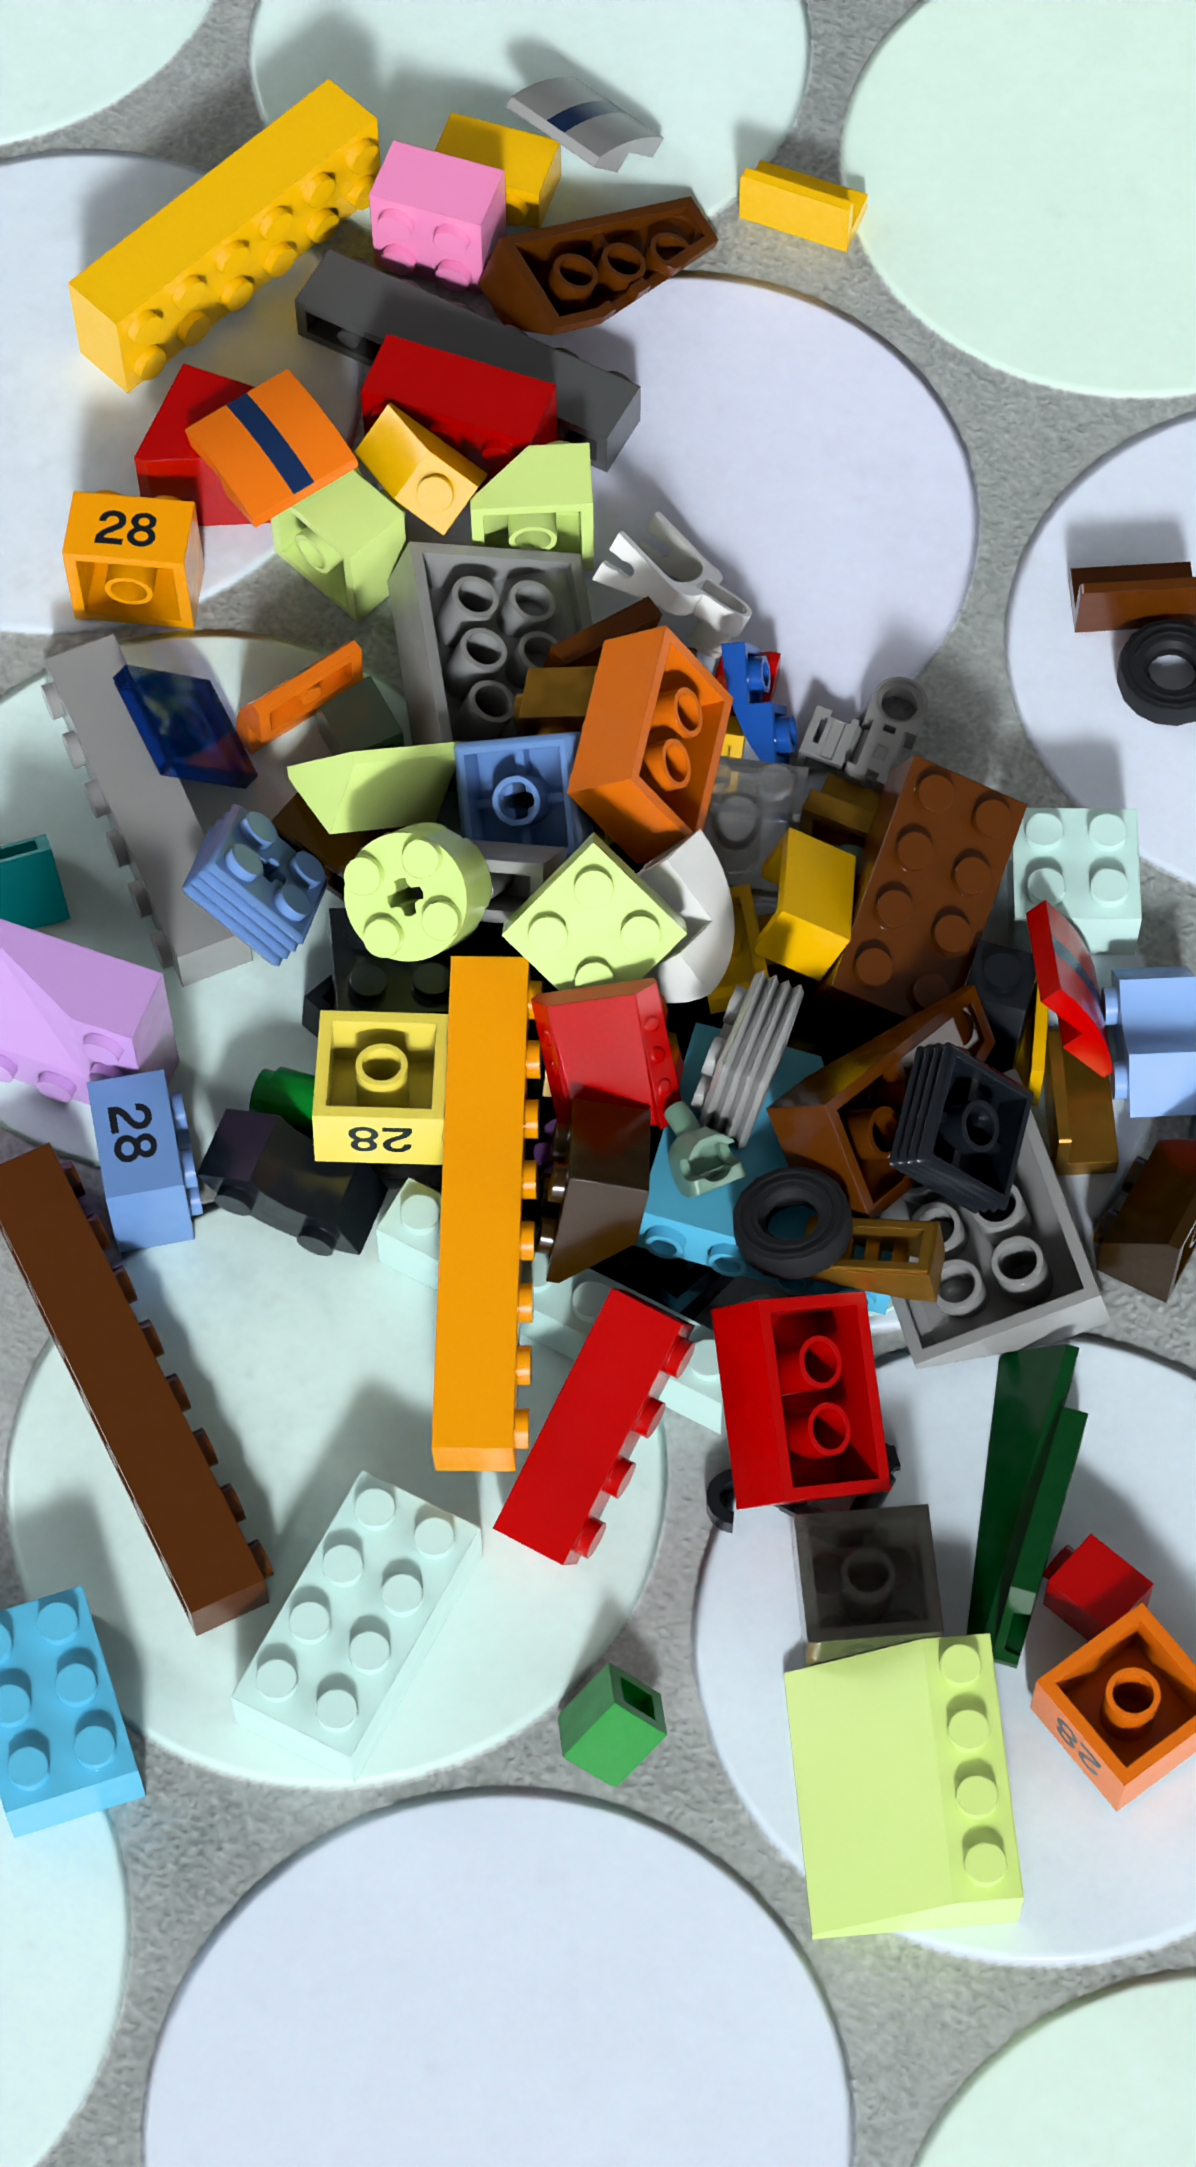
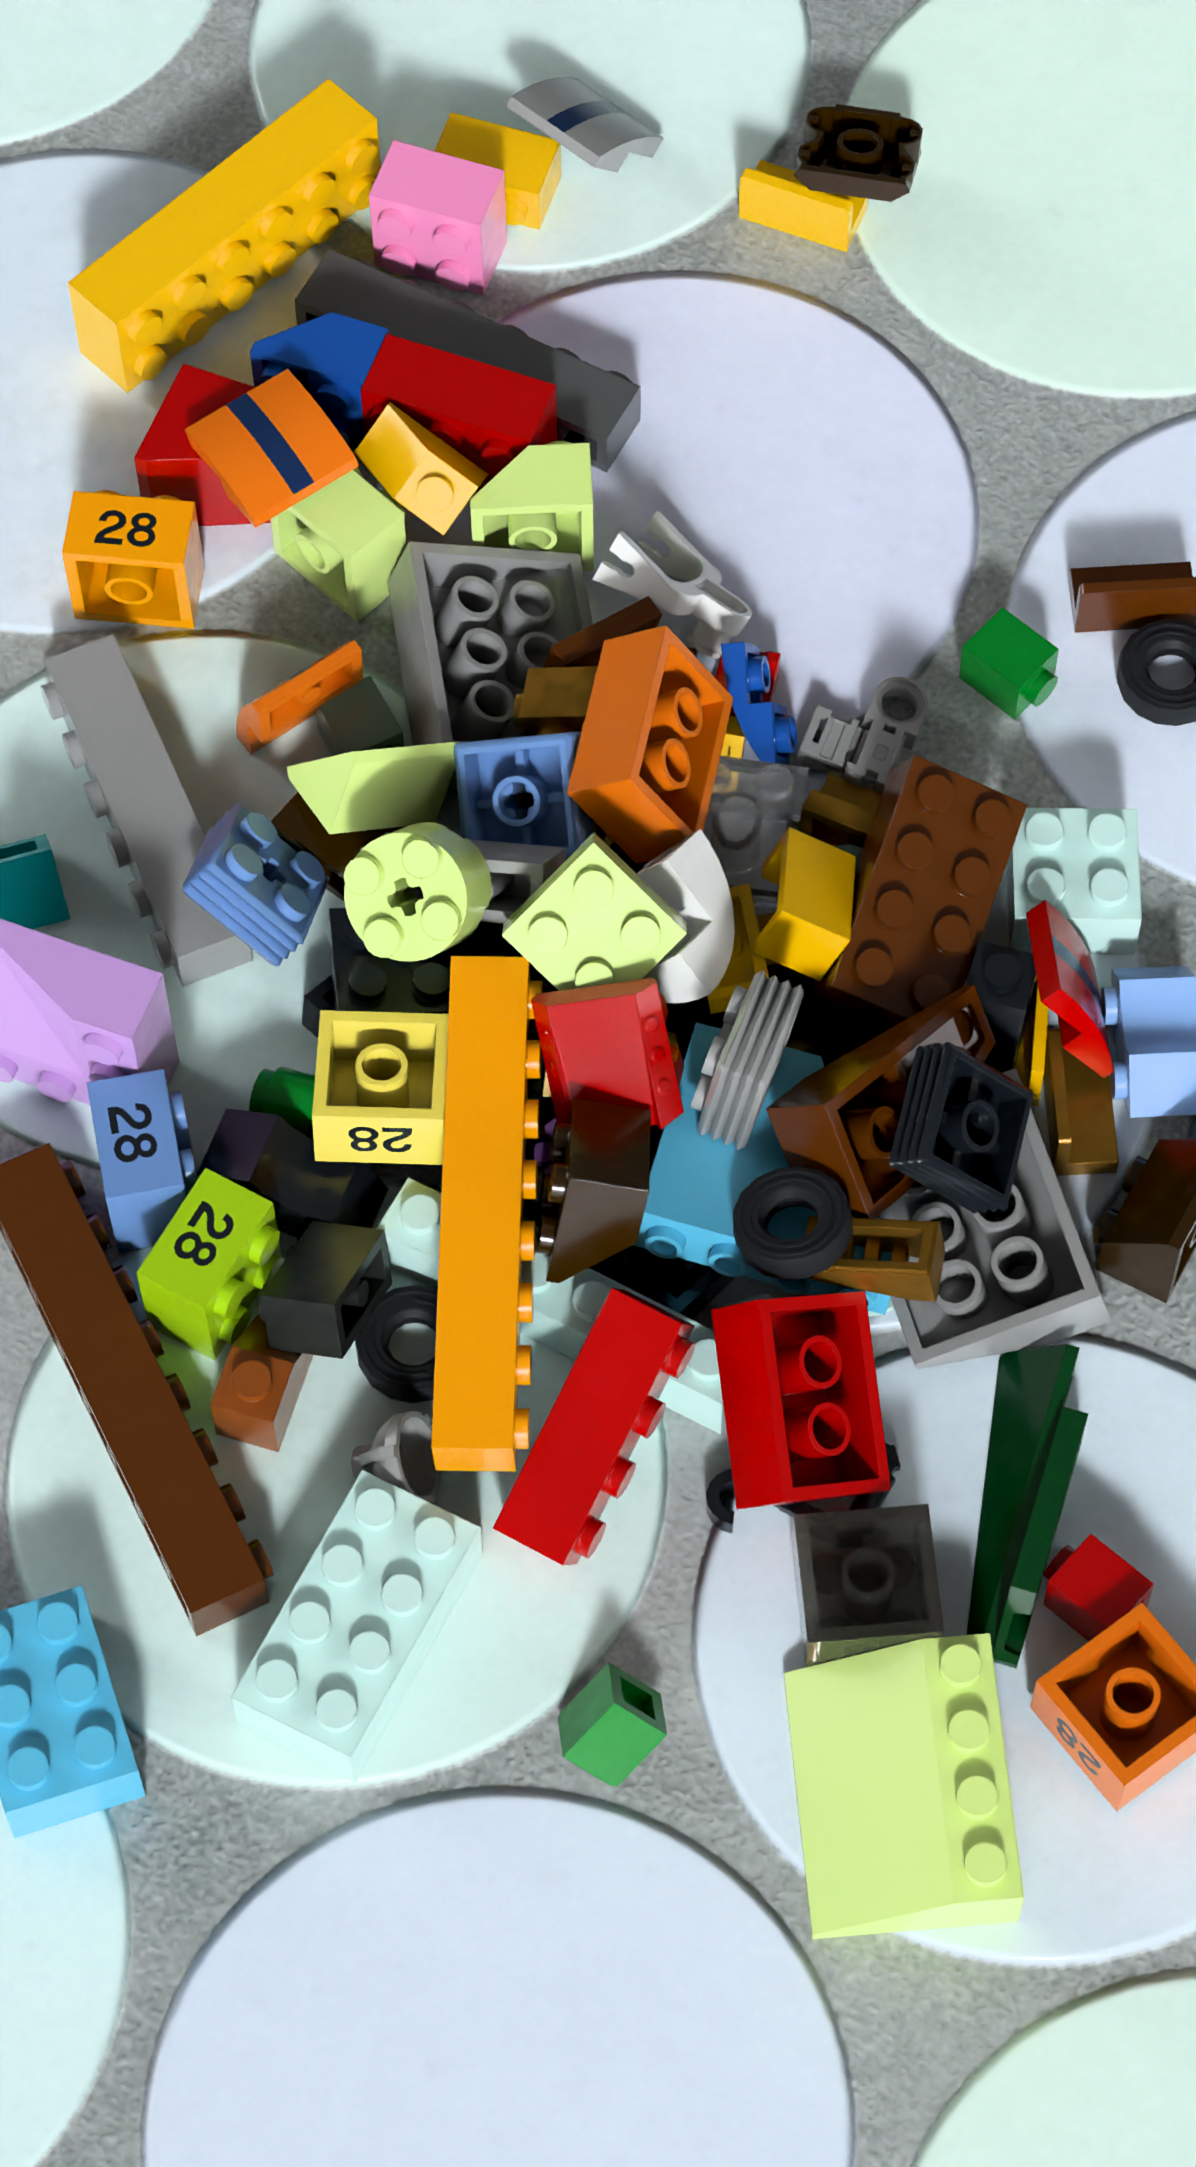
clear blue tile [113,664,259,789] -> none
reddish brown wedge [478,196,719,335] -> none
sand green piece [664,1101,746,1197] -> none
none -> lime brick [136,1168,284,1361]
none -> dark orange slope [210,1314,313,1452]
none -> blue slope [250,312,389,449]
none -> pearl dark grey brick [258,1220,392,1359]
none -> light grey piece [351,1411,441,1504]
none -> black tyre [355,1285,438,1403]
none -> dark brown slope [793,104,923,202]
none -> green brick [959,607,1059,720]

